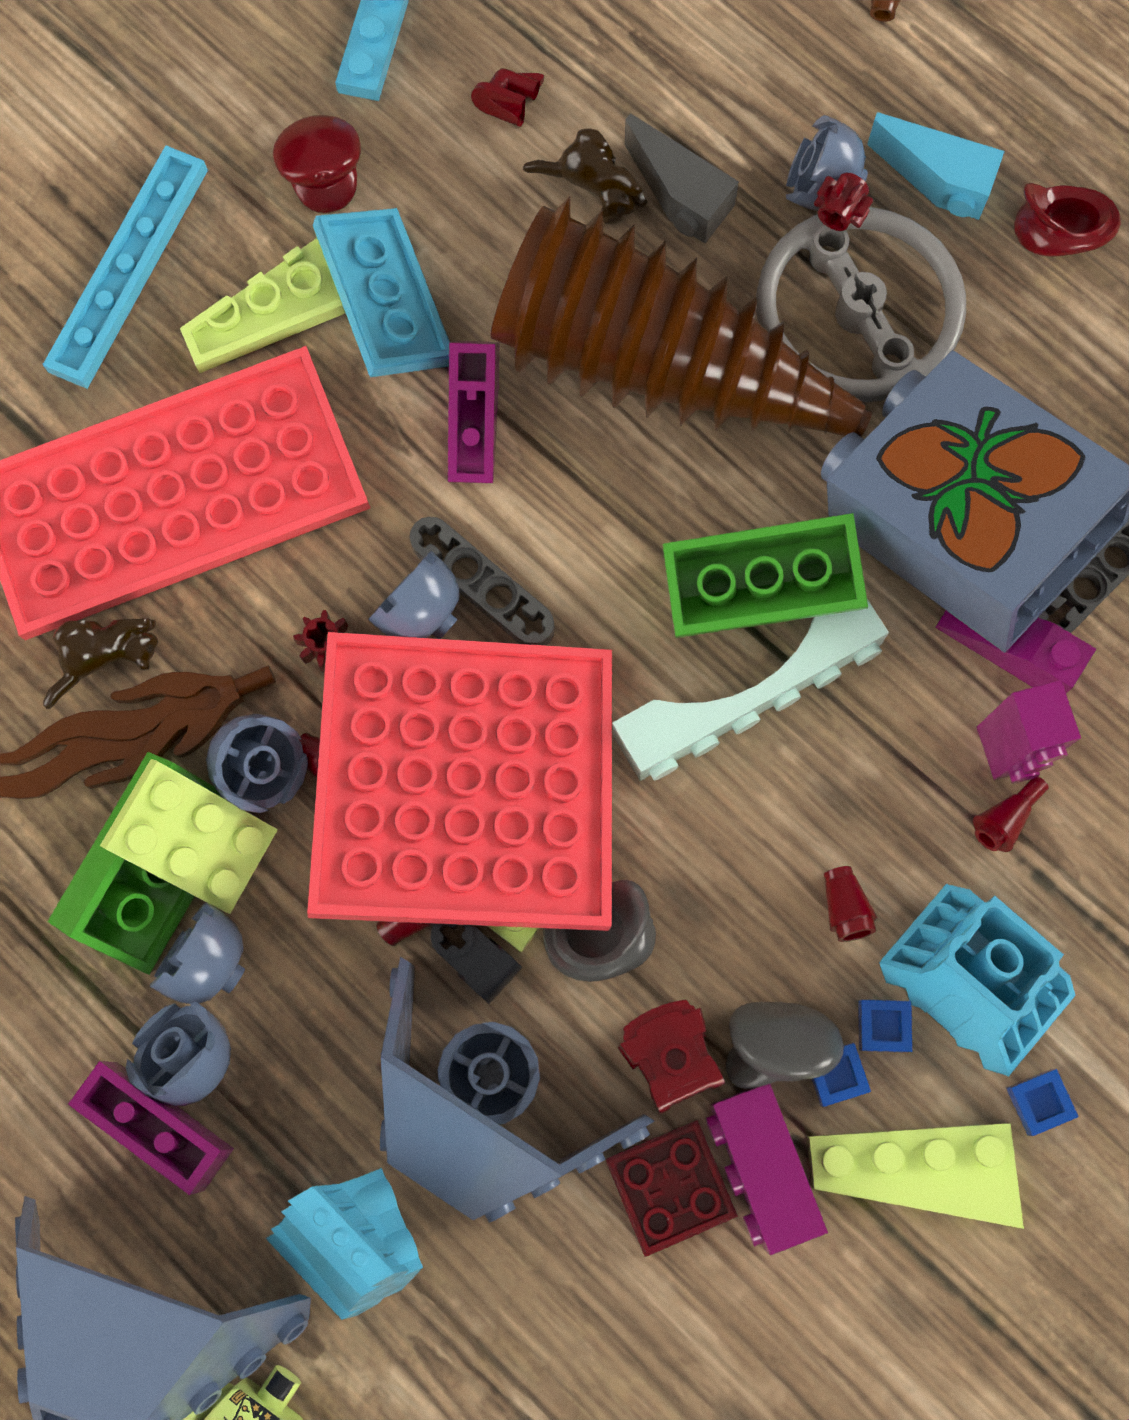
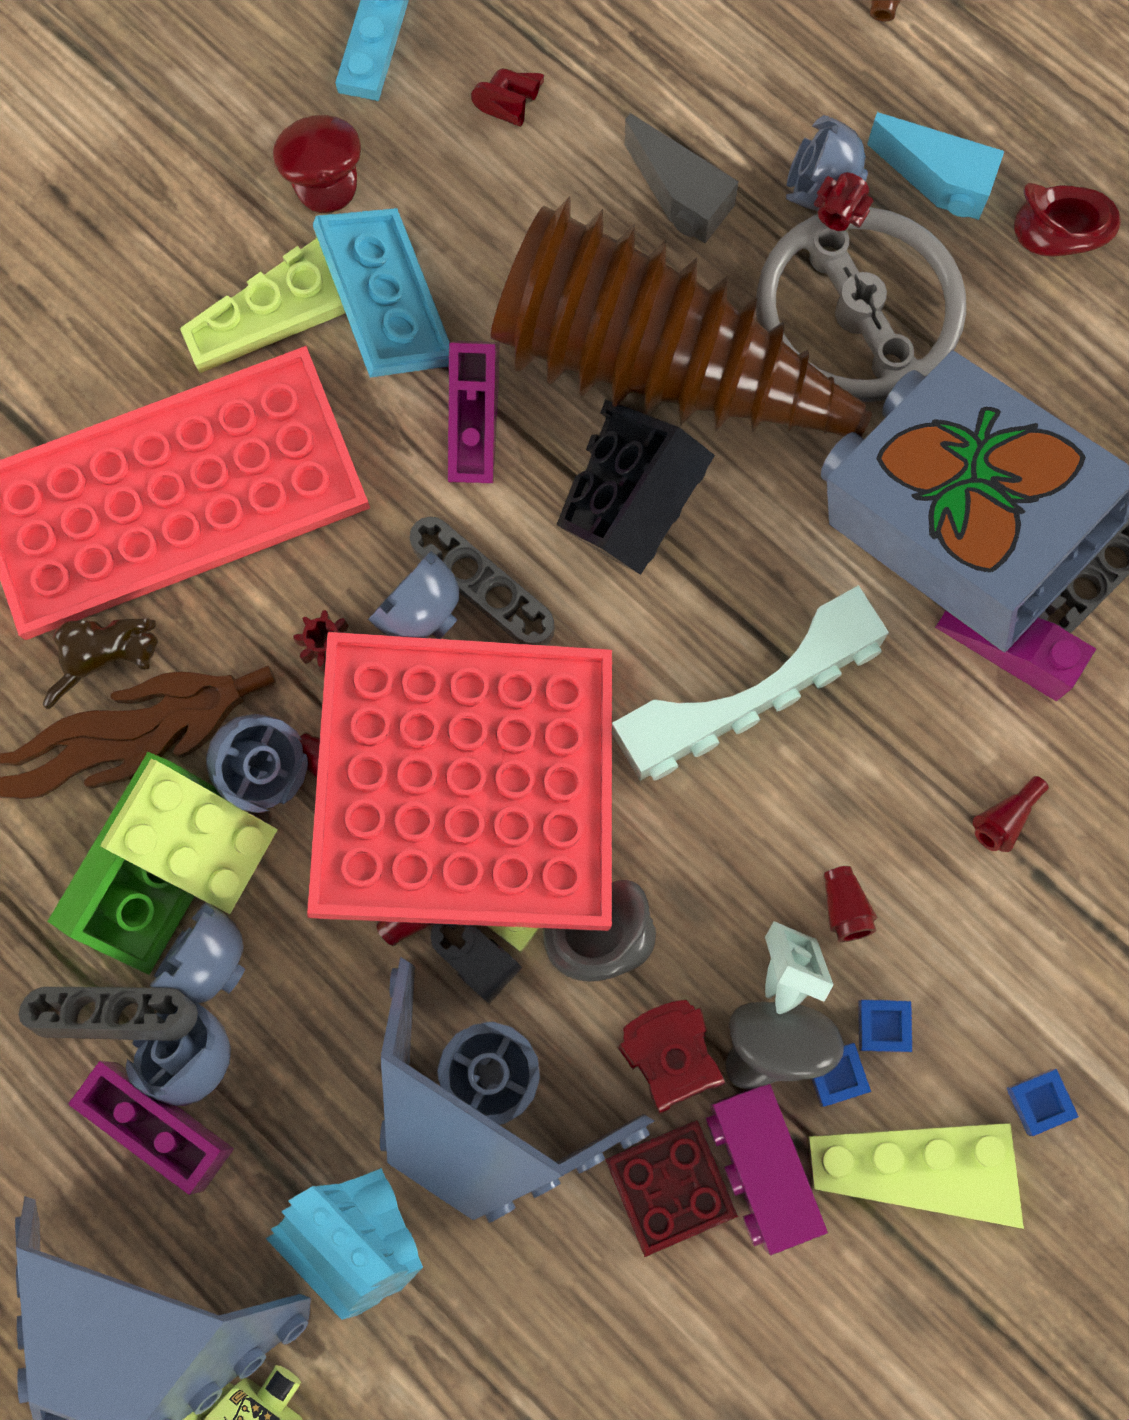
medium azure plate [43,145,208,389] -> none
dark brown animal [523,128,647,224] -> none
bright green slope [663,513,868,638] -> none
medium azure slope [879,884,1076,1076] -> none
magenta brick [976,680,1081,784] -> none
none -> dark grey beam [18,987,198,1041]
none -> black wedge [556,399,715,575]
none -> light aqua tile [765,921,833,1014]

